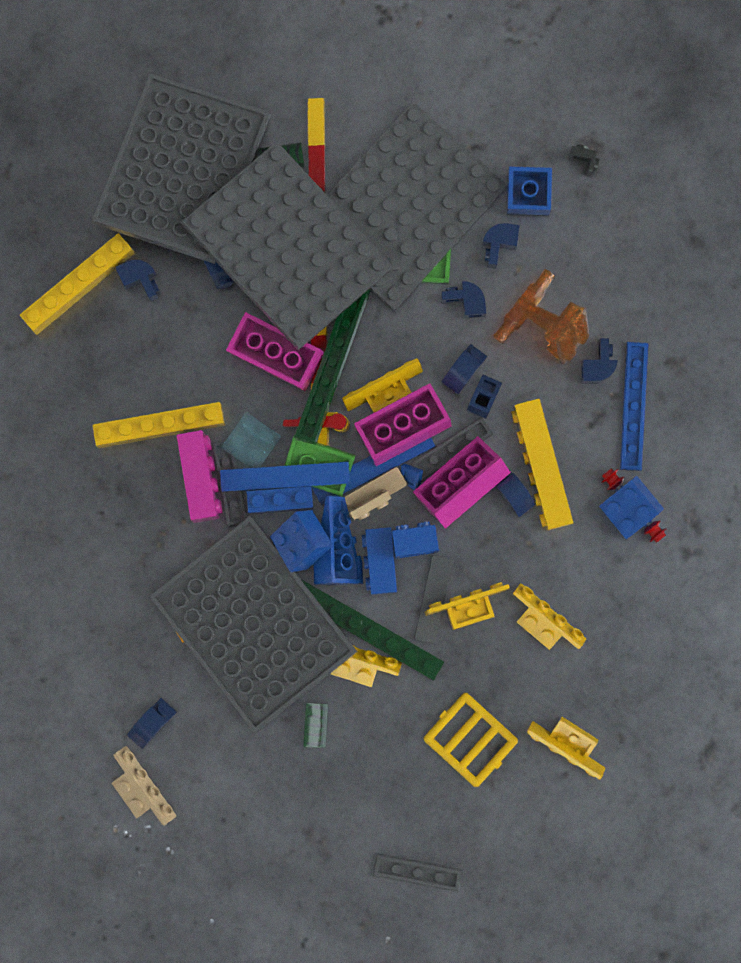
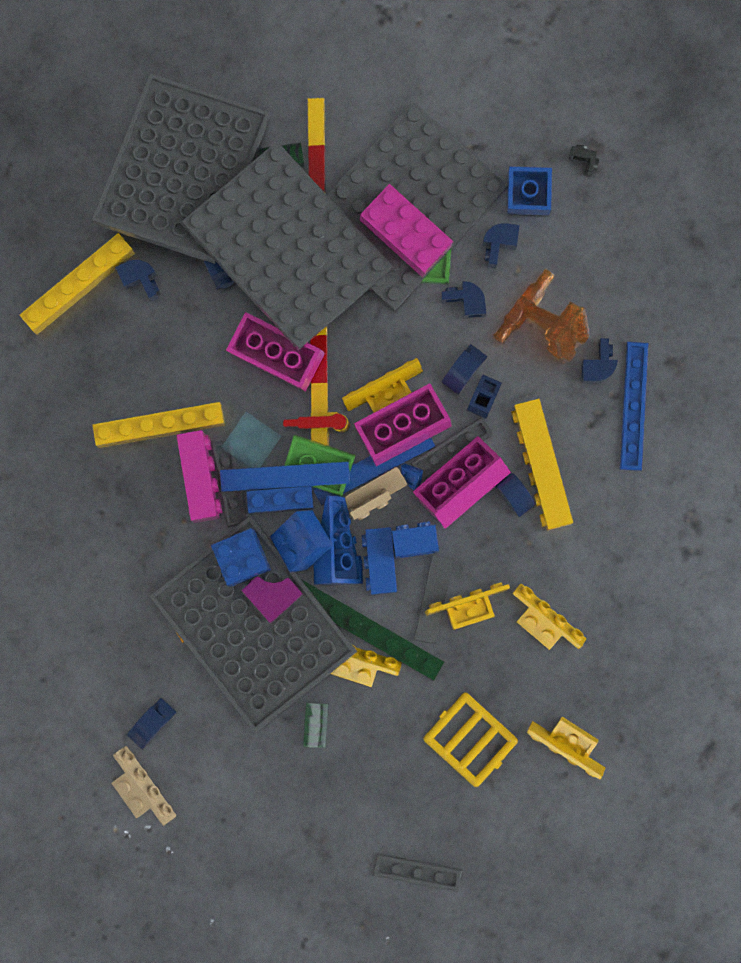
dark green plate [294,289,371,445] -> none
blue brick [599,468,667,543] -> none
none -> blue brick [211,528,271,587]
none -> magenta tile [241,576,303,623]
none -> dark pink brick [359,184,453,278]

